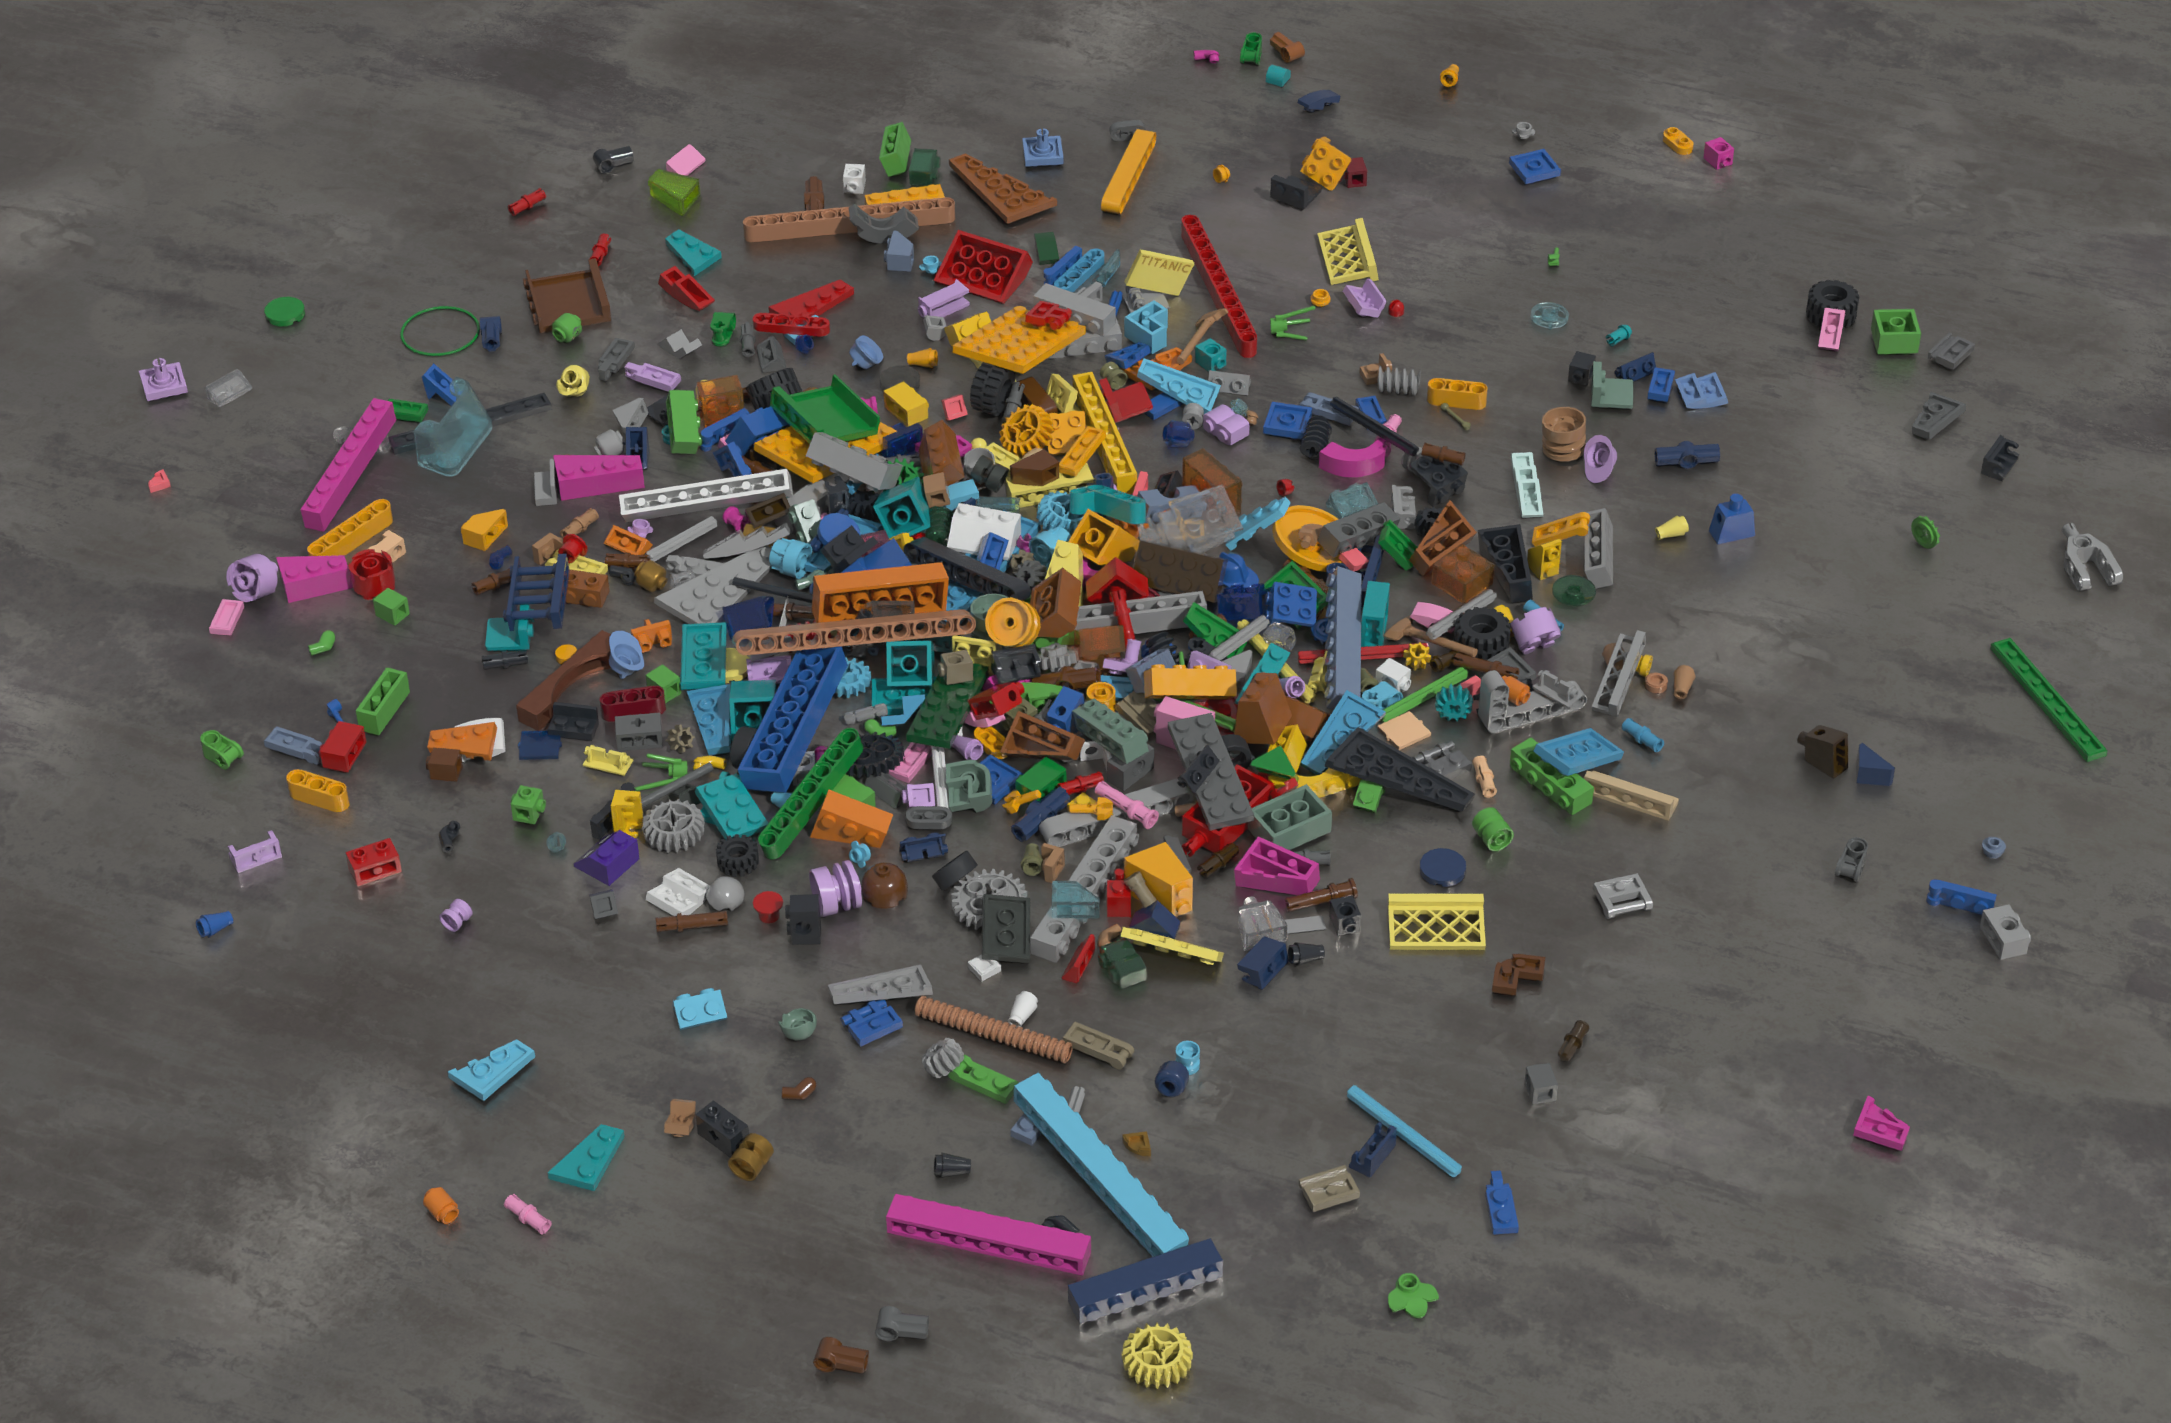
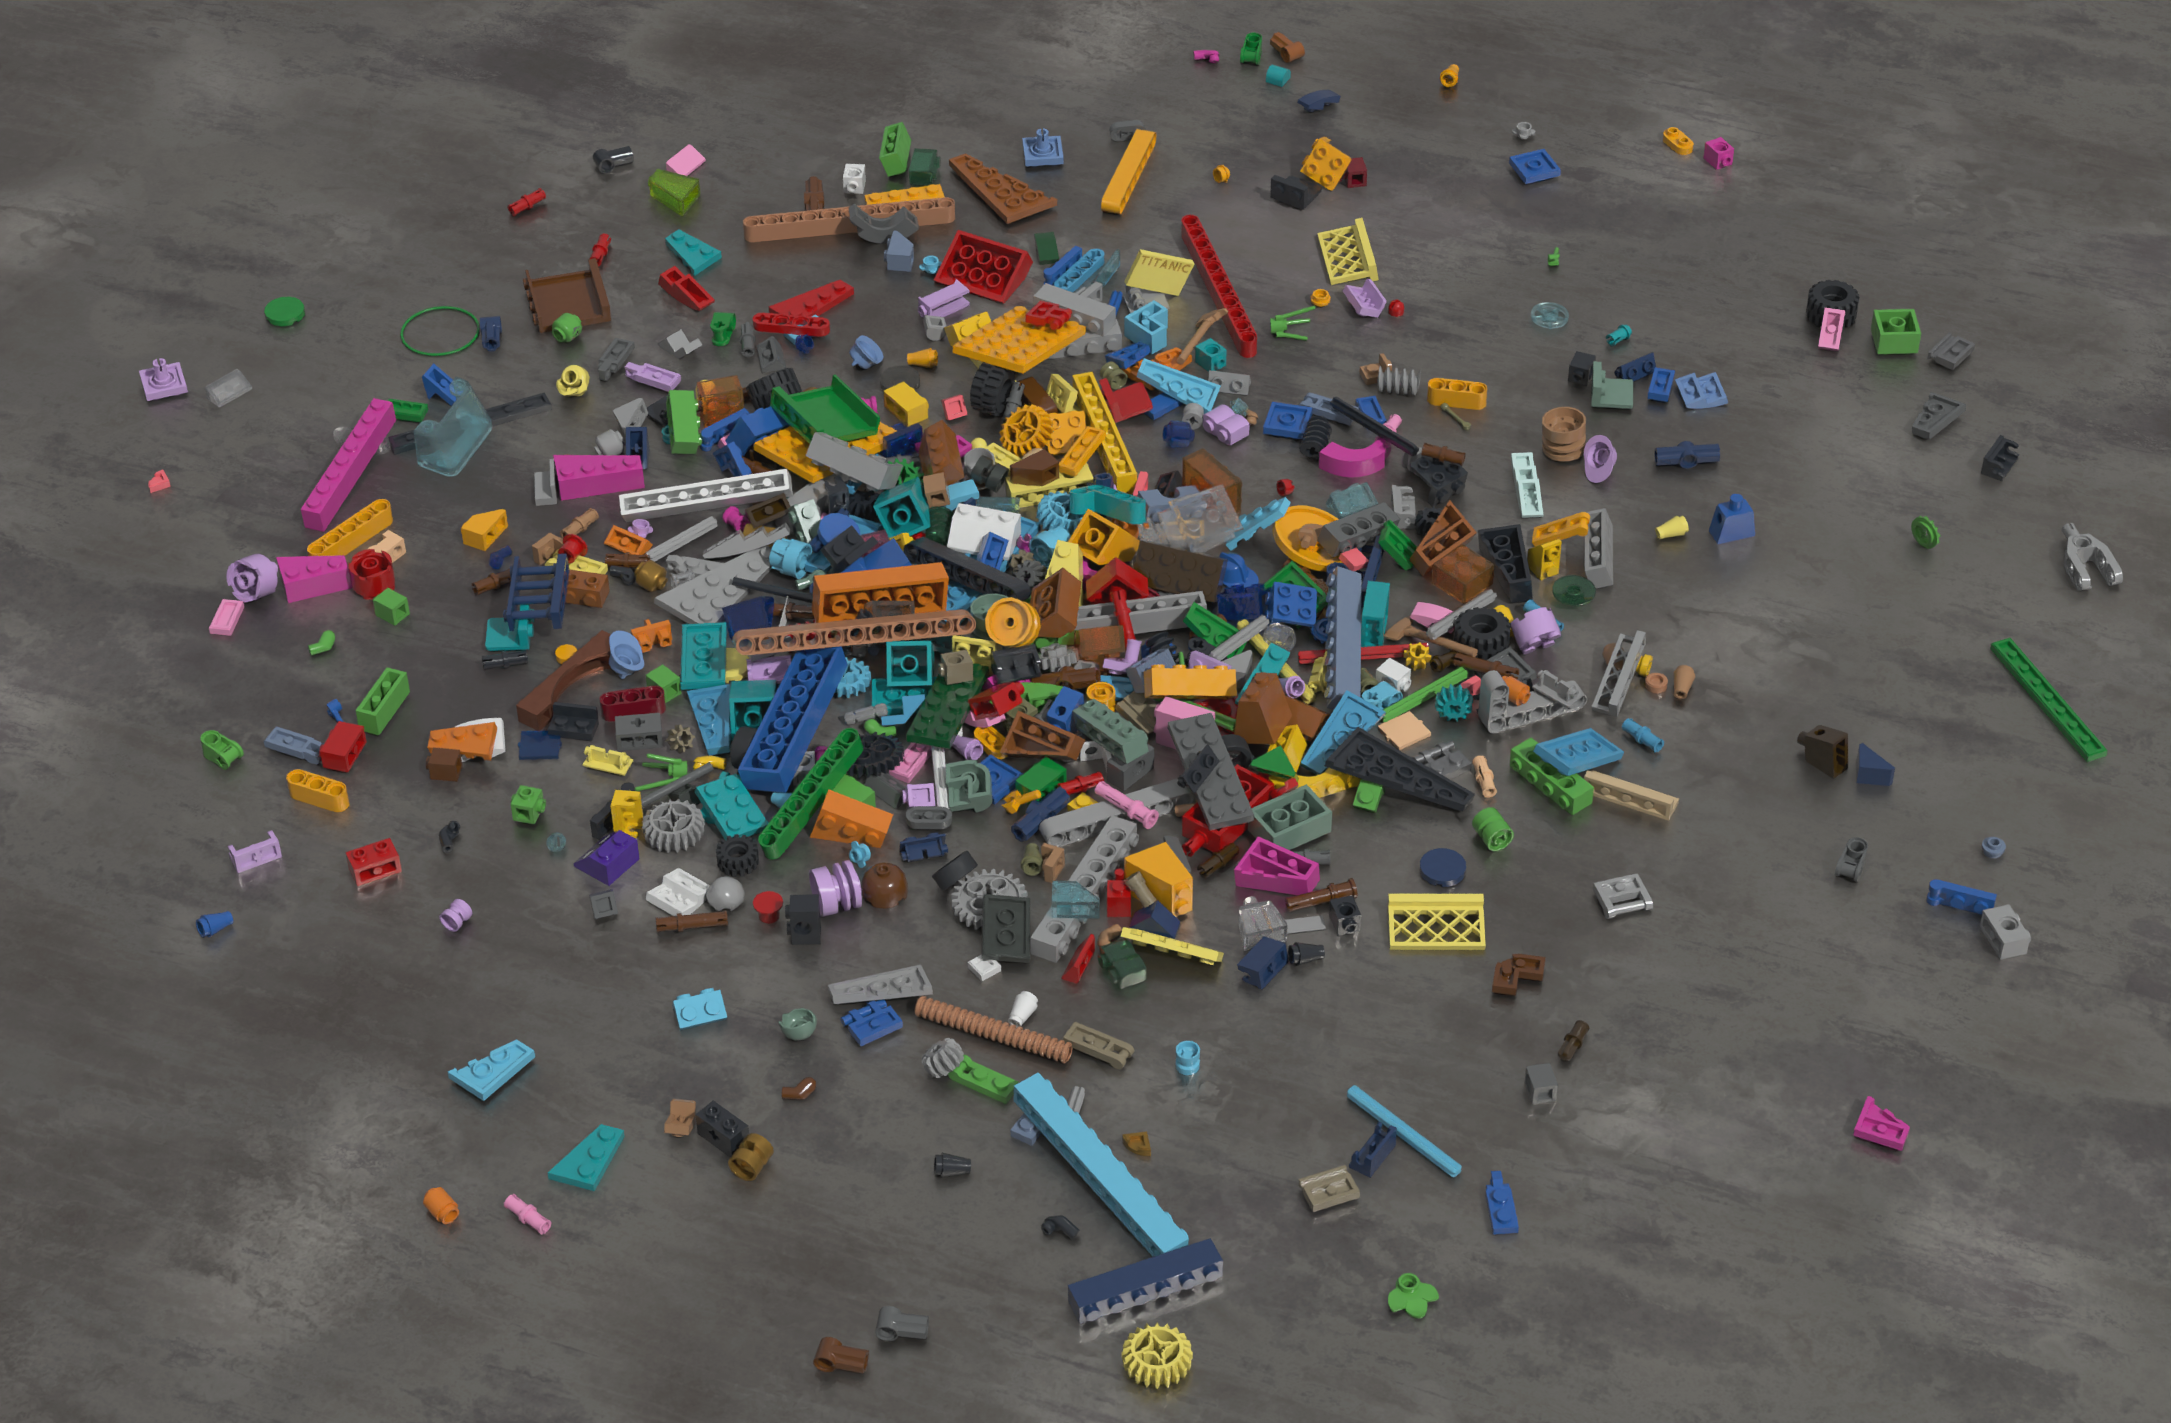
dark pink brick [886,1194,1091,1276] -> none
light orange bar [1068,797,1113,820] -> none
dark blue head [1154,1061,1189,1097] -> none

